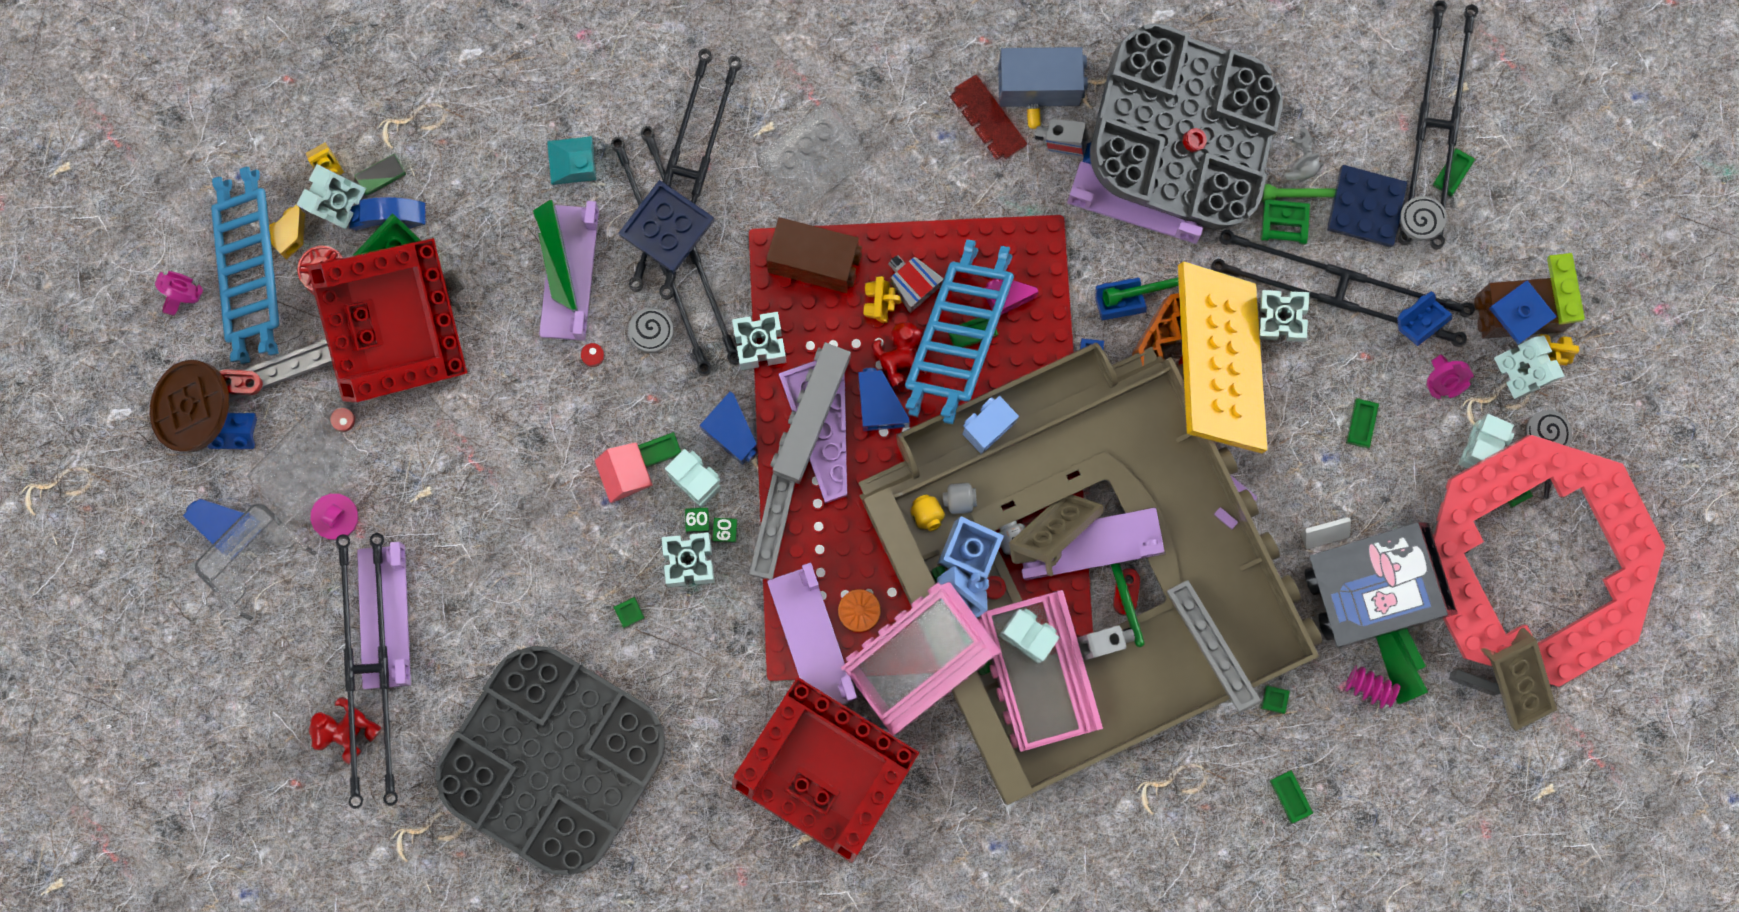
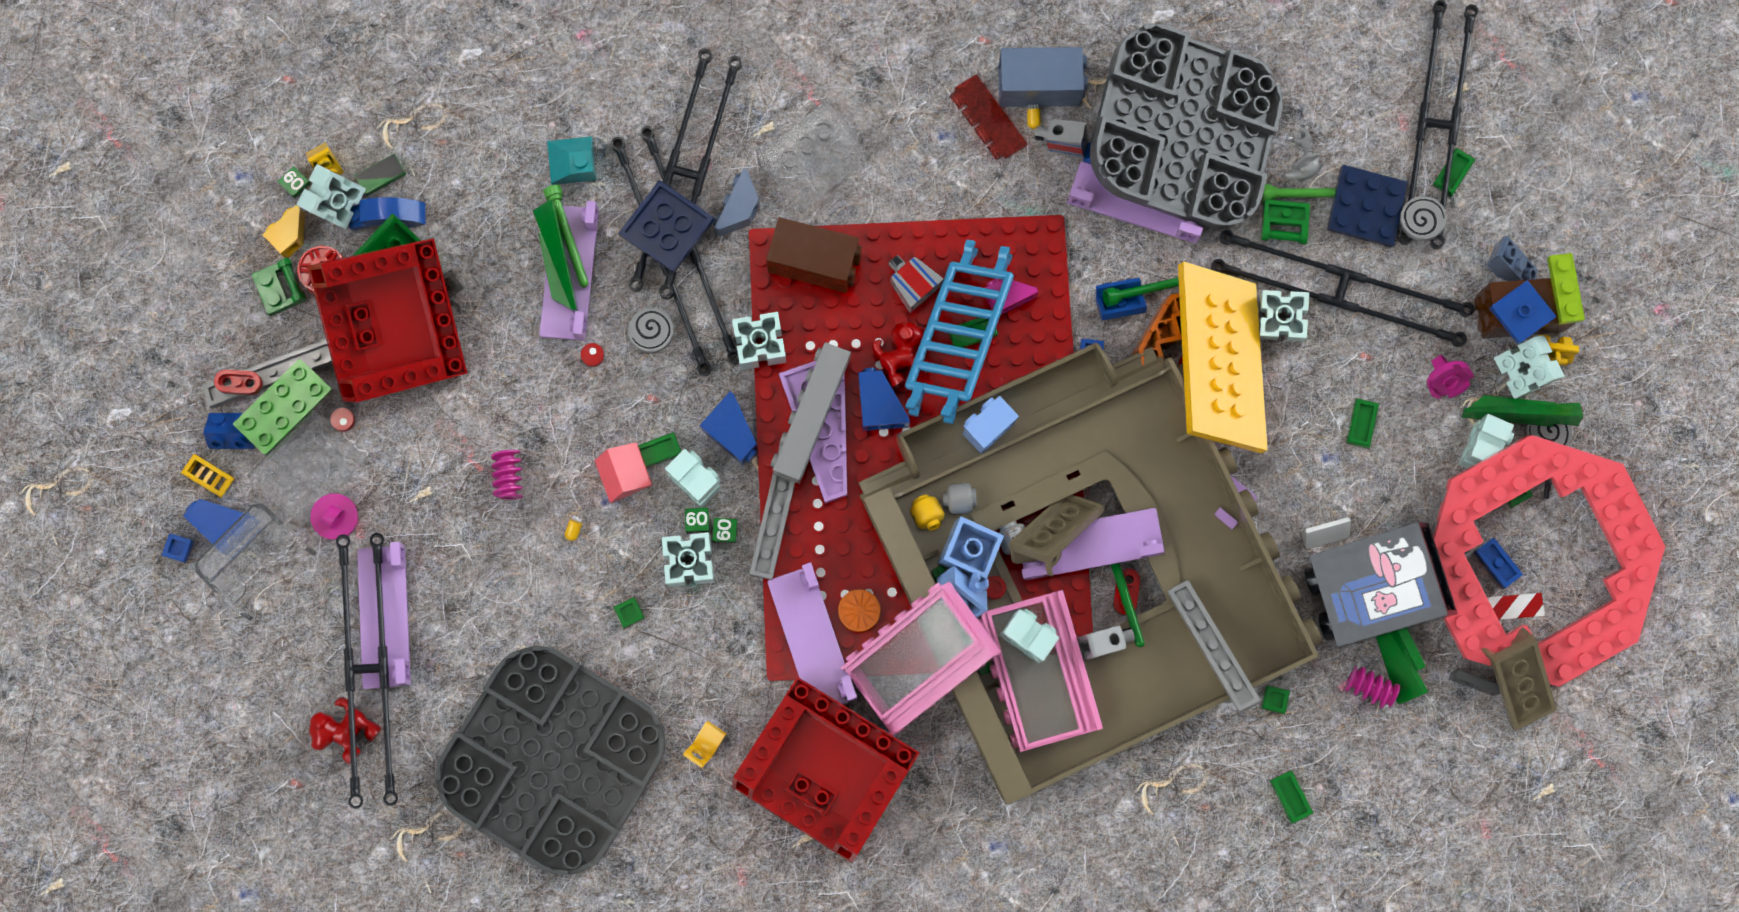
reddish brown plate [150,360,229,453] -> none
dark pink tile [154,271,203,316] -> none
dark azure bar [211,166,280,365] -> none
yellow hips [863,277,902,323] -> none
tile [1183,128,1207,152] -> none
blue bracket [1397,291,1452,346] -> none
none -> blue plate [161,533,194,563]
none -> yellow slope [181,454,235,498]
none -> bright green bracket [233,359,332,455]
none -> plate [251,258,307,316]
none -> green tile [277,166,311,199]
none -> dark pink piece [491,449,523,500]
none -> bright green piece [543,184,589,288]
none -> yellow piece [564,515,583,541]
none -> yellow bracket [683,721,726,768]
none -> sand blue slope [713,168,760,236]
none -> green wedge [1462,395,1583,427]
none -> blue plate [1473,537,1523,589]
none -> sand blue slope [1486,236,1538,281]
none -> sticker [1487,593,1545,620]

